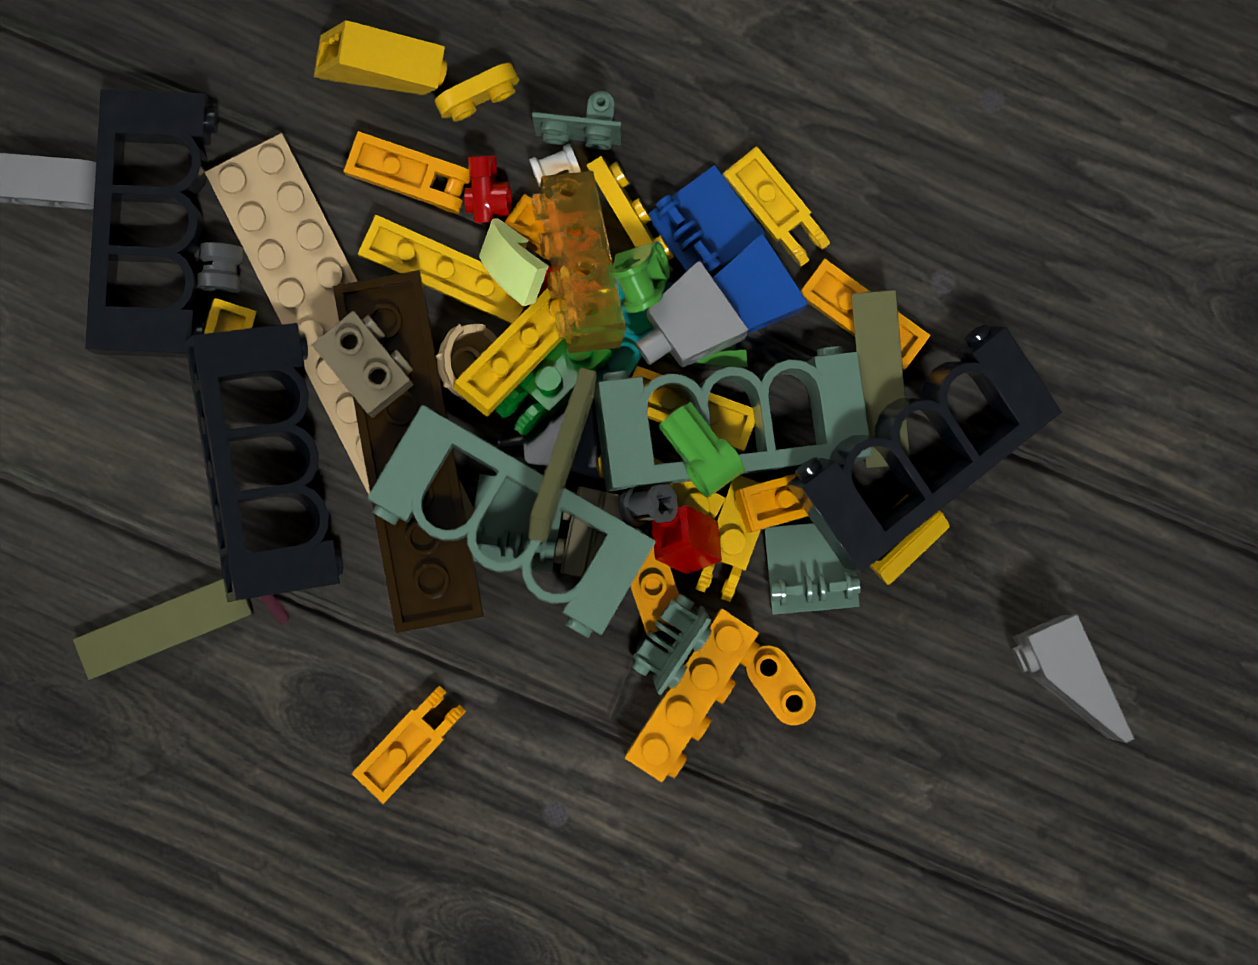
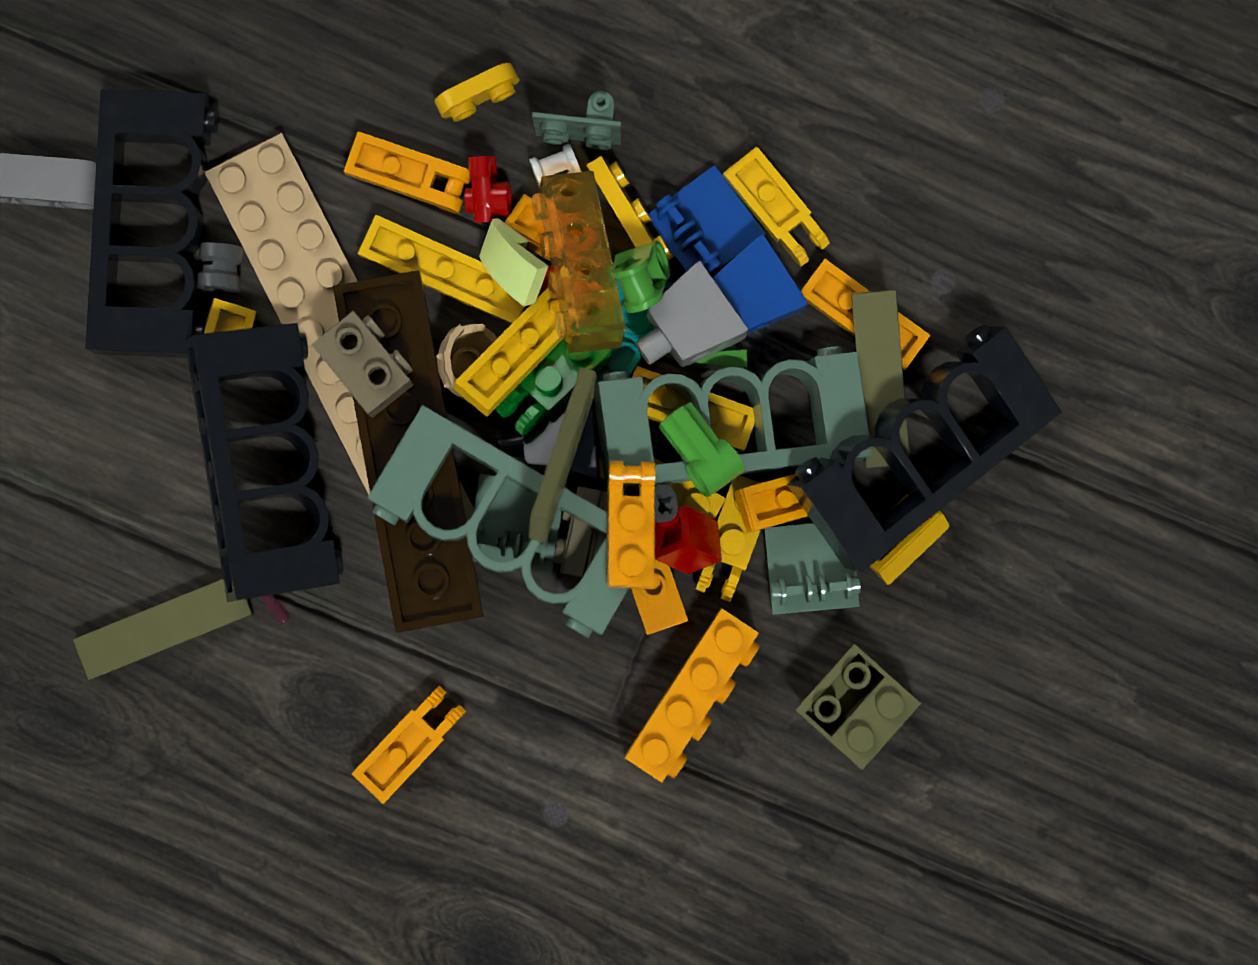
yellow slope [314,20,447,95] -> none
sand green hinge [631,593,712,695] -> none
light orange plate [745,646,816,725] -> none
light grey slope [1012,615,1134,743] -> none
none -> light orange plate [607,461,655,589]
none -> olive slope [795,644,921,770]

